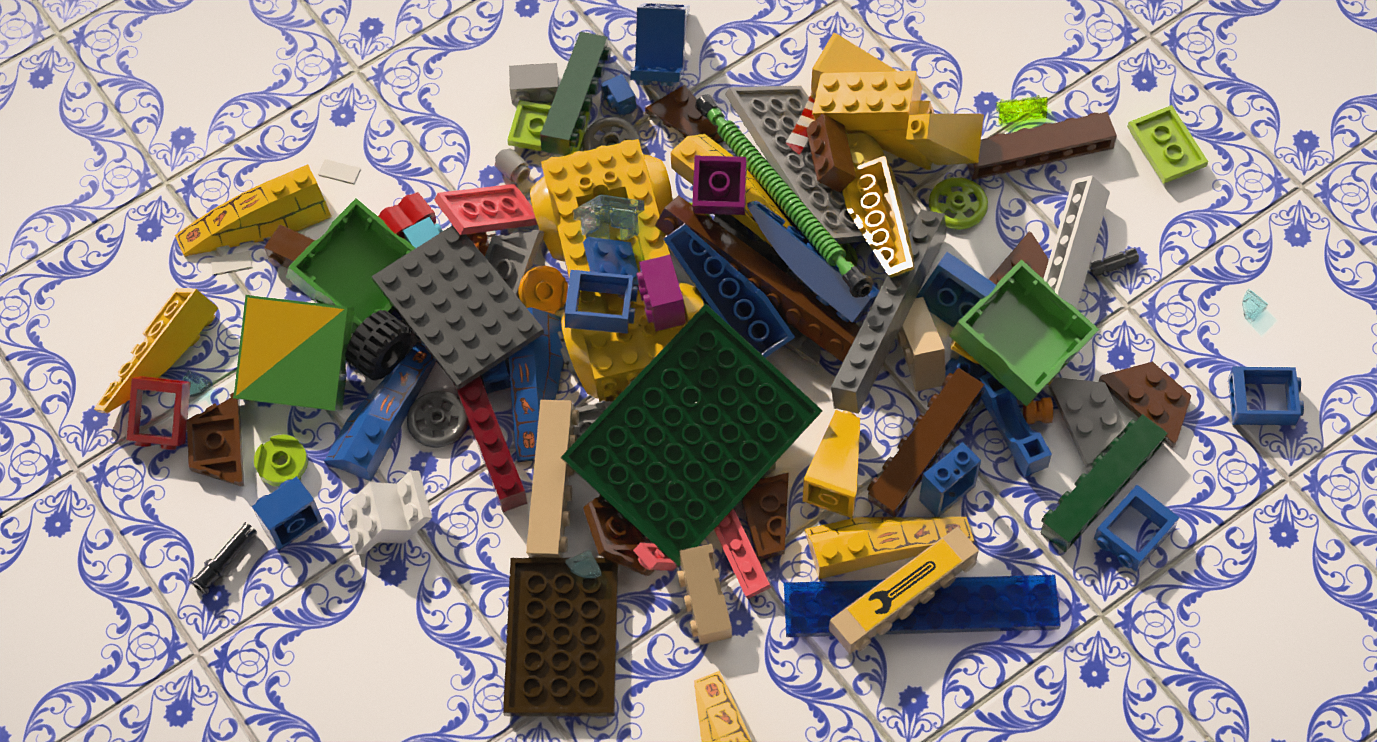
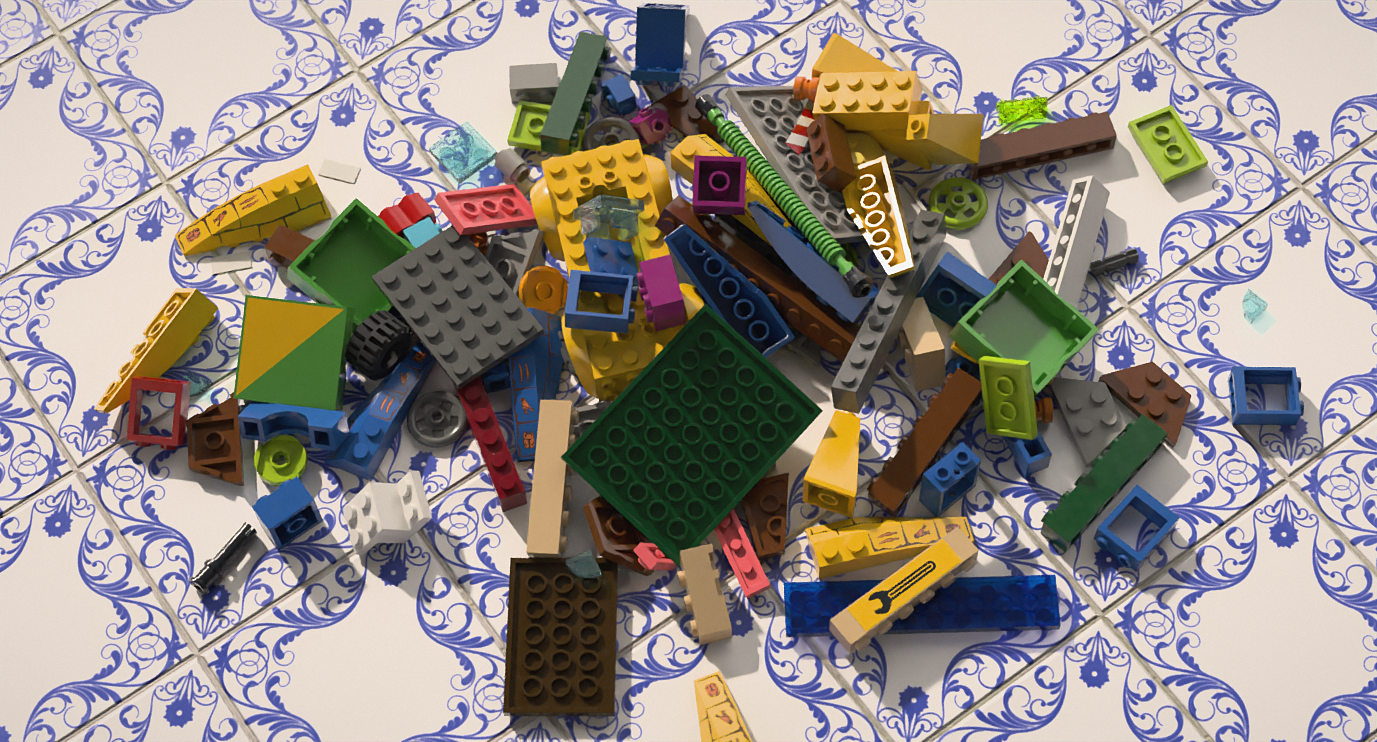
none -> blue arch [238,401,350,451]
none -> clear light blue plate [429,121,497,184]
none -> magenta brick [628,106,672,145]
none -> orange wheel [793,76,820,101]
none -> lime plate [979,356,1038,440]

